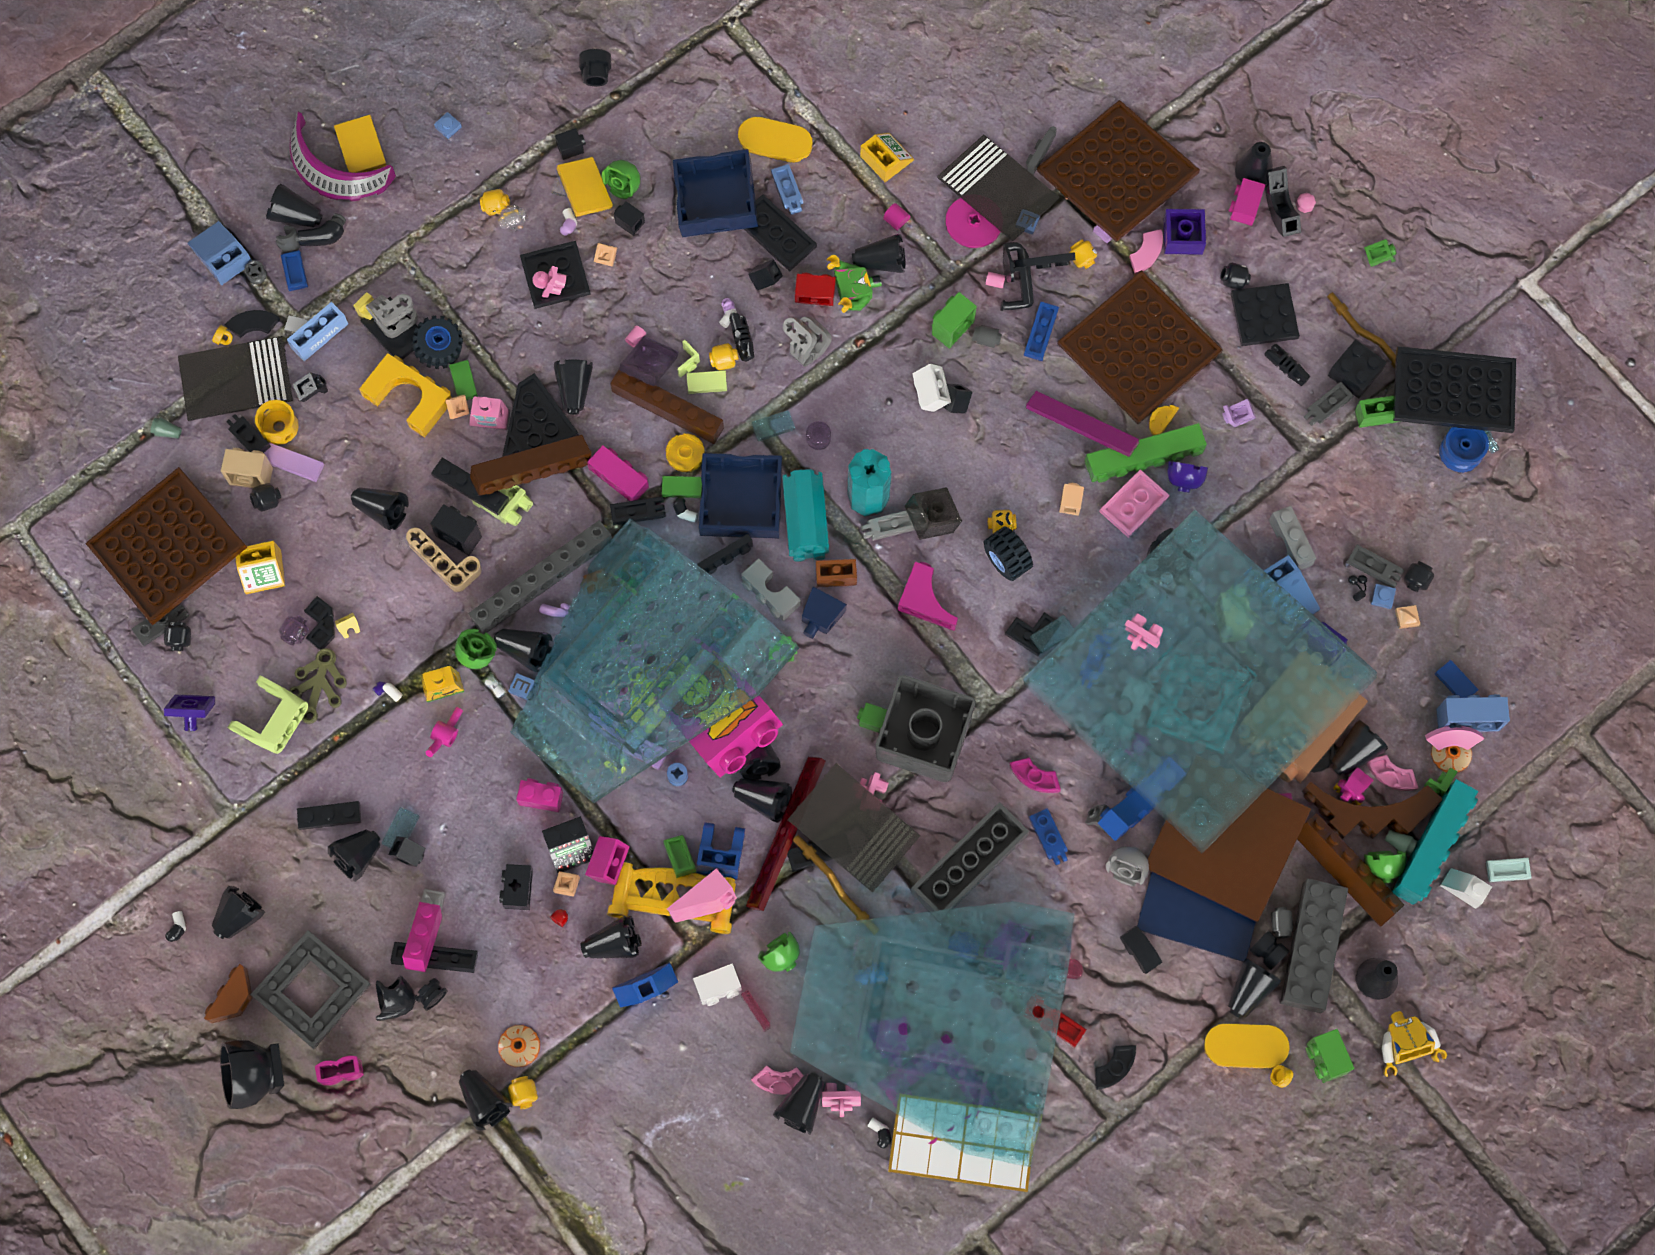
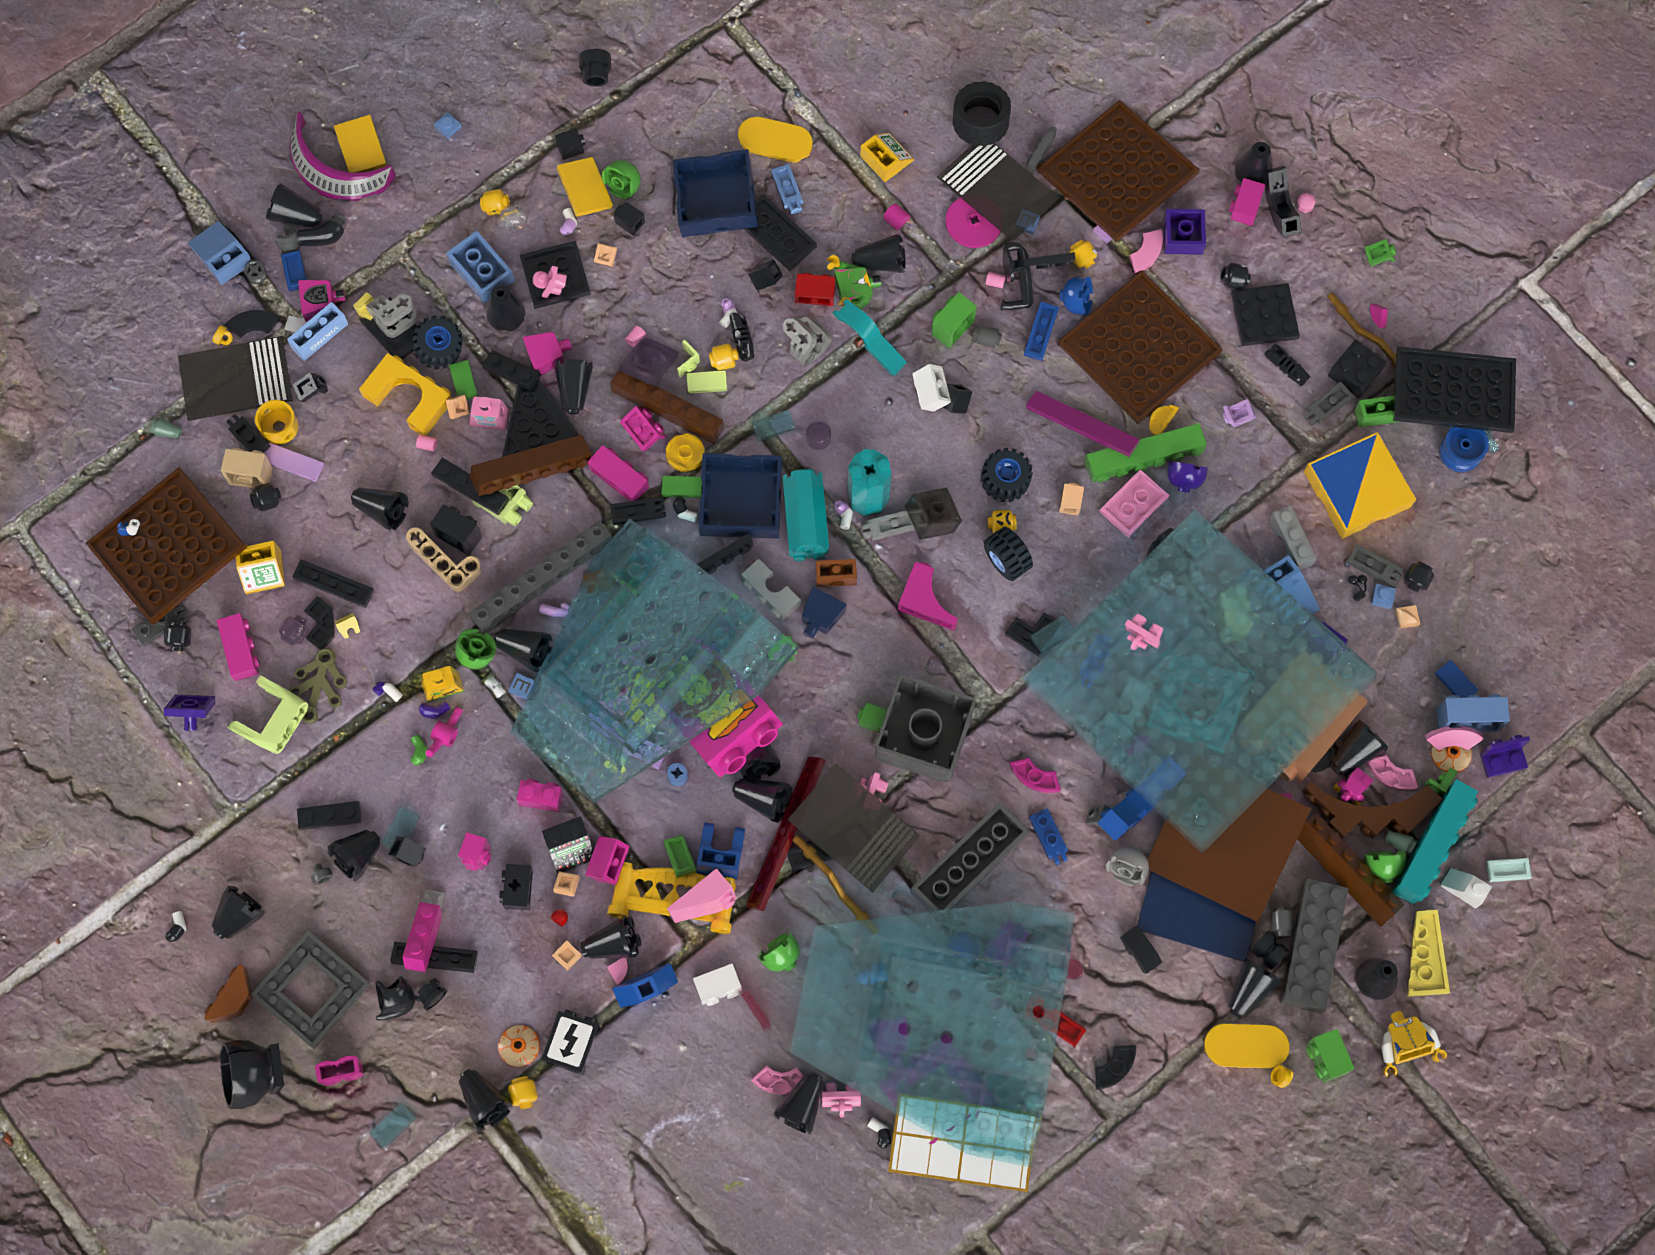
none -> arm [117,519,140,536]
none -> dark pink brick [217,613,260,681]
none -> black plate [292,559,375,608]
none -> dark pink torso [298,280,346,322]
none -> dark grey tile [311,863,333,885]
none -> clear light blue tile [370,1103,416,1149]
none -> bright green arm [411,734,428,765]
none -> bright pink hinge [416,435,438,452]
none -> dark purple arm [419,701,451,719]
none -> medium blue brick [446,231,515,304]
none -> dark pink brick [458,832,491,871]
none -> black plate [481,350,541,391]
none -> black cone [486,286,525,331]
none -> dark pink torso [523,332,572,375]
none -> panel [541,1009,600,1075]
none -> light nougat plate [552,941,582,971]
none -> bright pink tile [607,958,628,985]
none -> dark pink bracket [620,406,667,452]
none -> teal piece [832,299,907,376]
none -> arm [834,500,853,530]
none -> black tyre [953,81,1011,146]
none -> black wheel [981,448,1033,502]
none -> blue cylinder [1060,276,1093,315]
none -> yellow tile [1304,432,1416,539]
none -> dark pink tile [1370,303,1388,328]
none -> light yellow wing [1407,910,1450,997]
none -> dark purple bracket [1480,735,1530,778]

